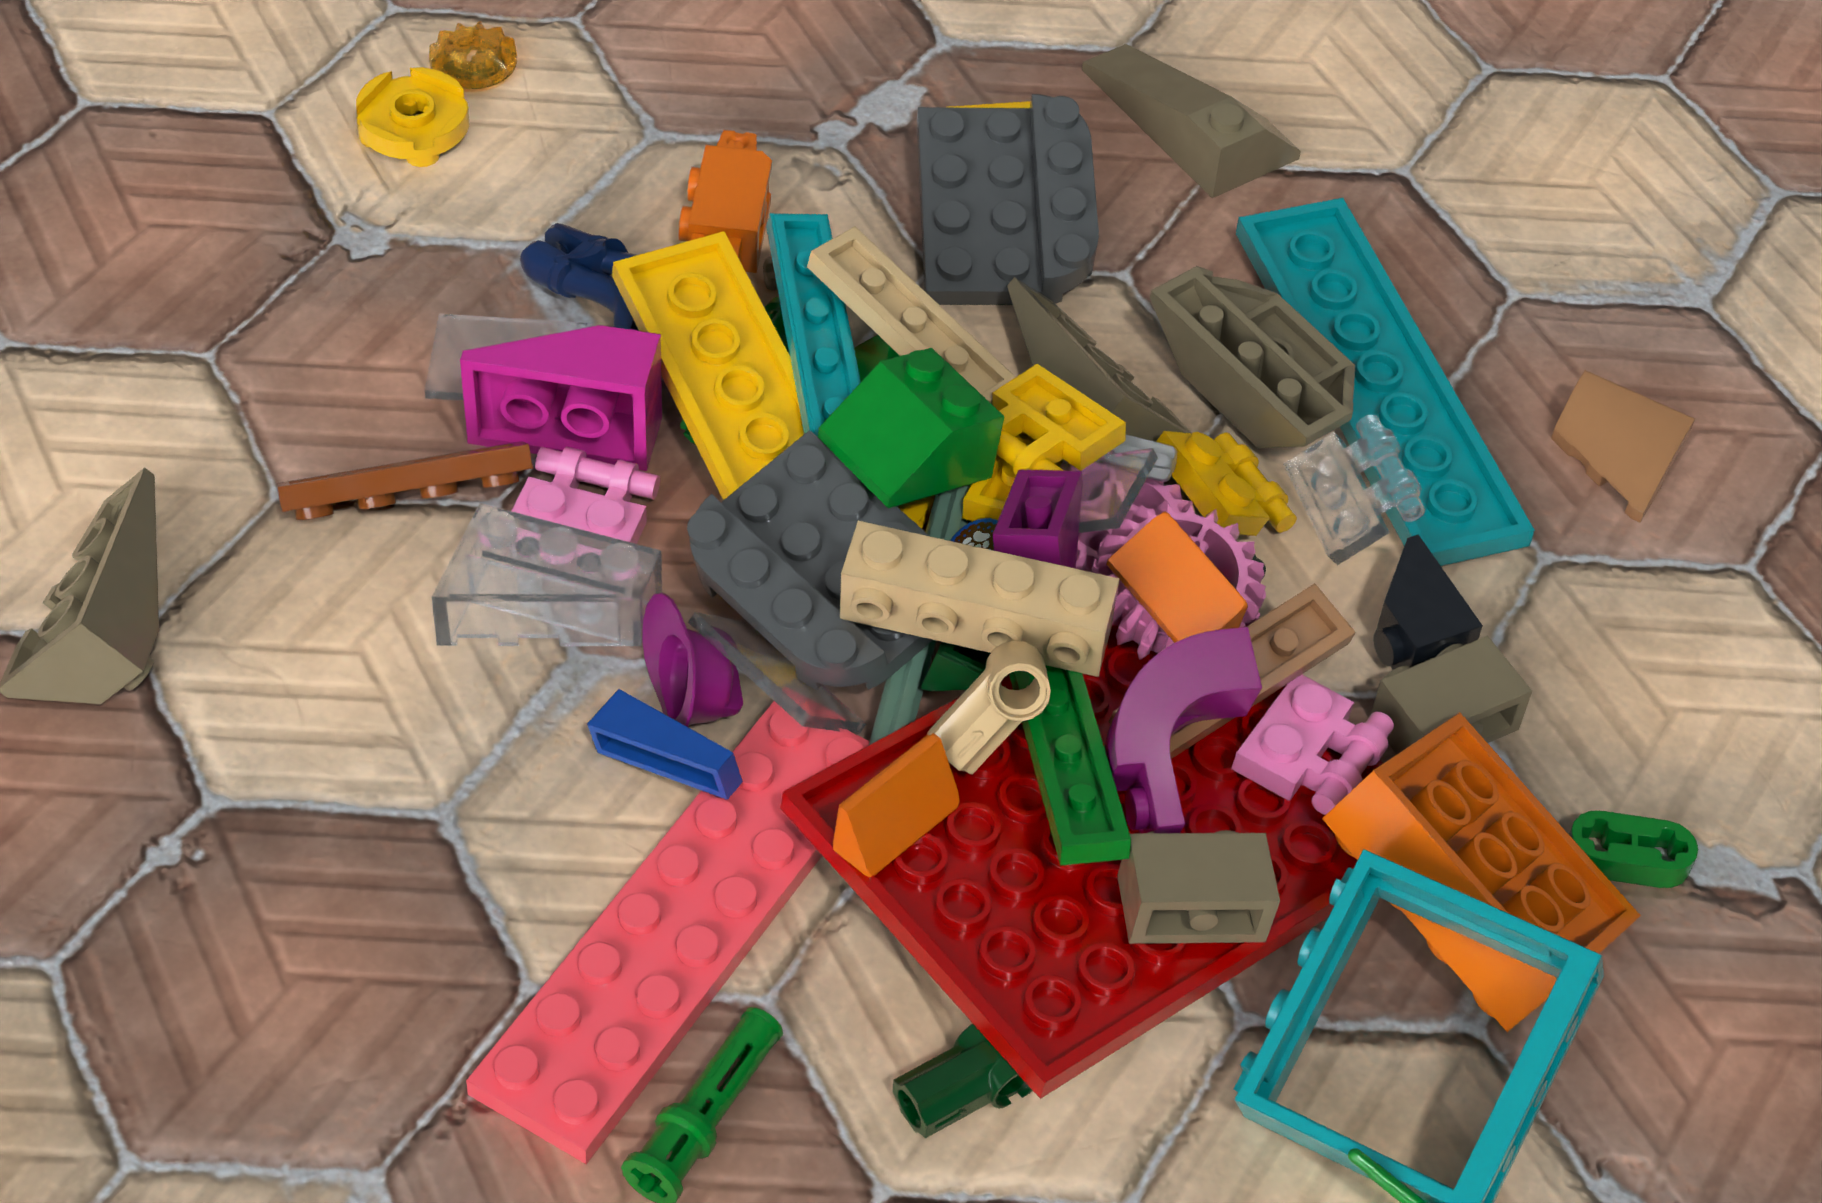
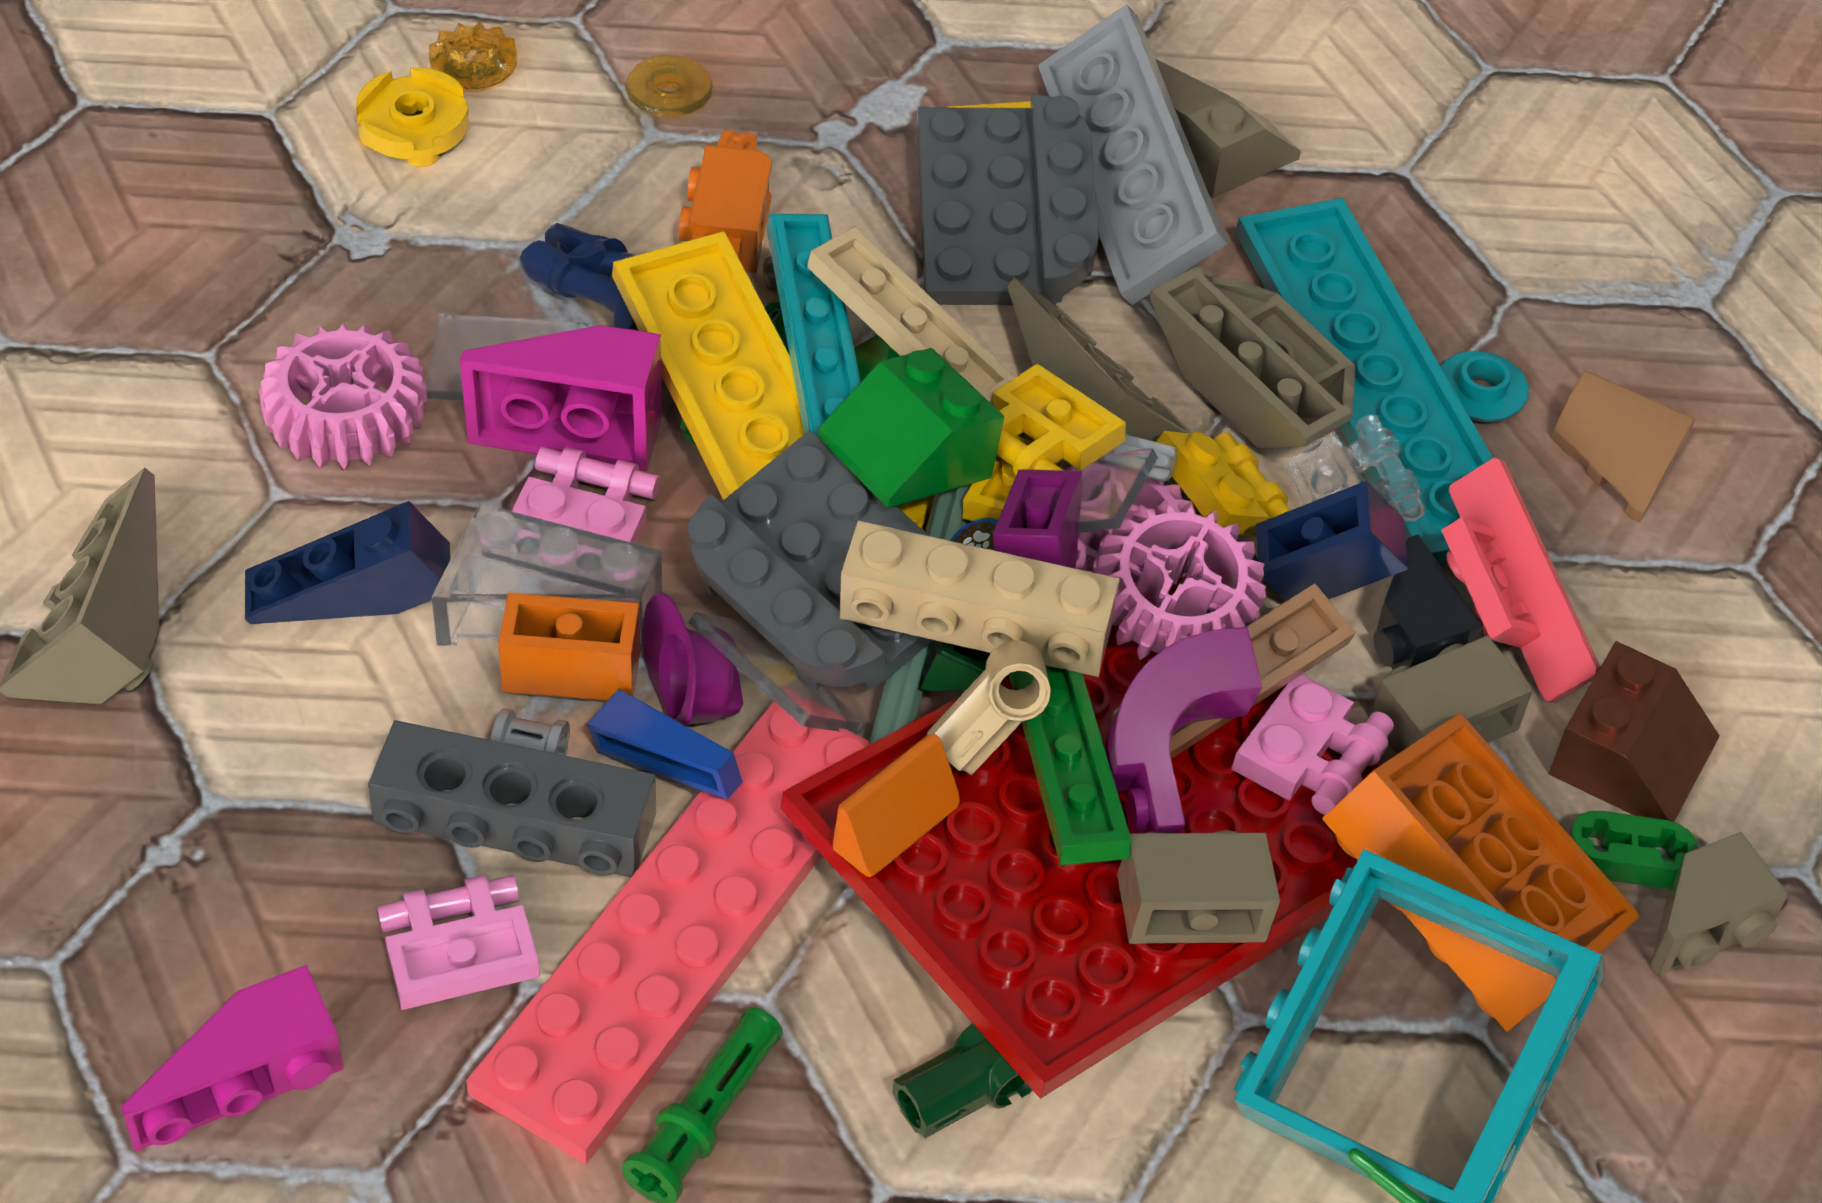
dark orange plate [276,441,533,520] -> none
orange slope [1106,511,1248,643] -> none
none -> dark pink slope [121,965,344,1152]
none -> dark blue slope [245,501,452,624]
none -> bright pink gear [259,322,428,471]
none -> dark grey brick [368,720,656,877]
none -> bright pink plate [377,875,540,1010]
none -> light grey bush [490,708,570,756]
none -> orange brick [498,592,641,701]
none -> clear yellow piece [625,54,713,117]
none -> light grey plate [1038,4,1228,306]
none -> dark blue brick [1256,480,1409,601]
none -> teal piece [1440,351,1529,423]
none -> coral bracket [1441,458,1601,702]
none -> copper slope [1548,641,1720,822]
none -> dark tan slope [1650,832,1788,976]

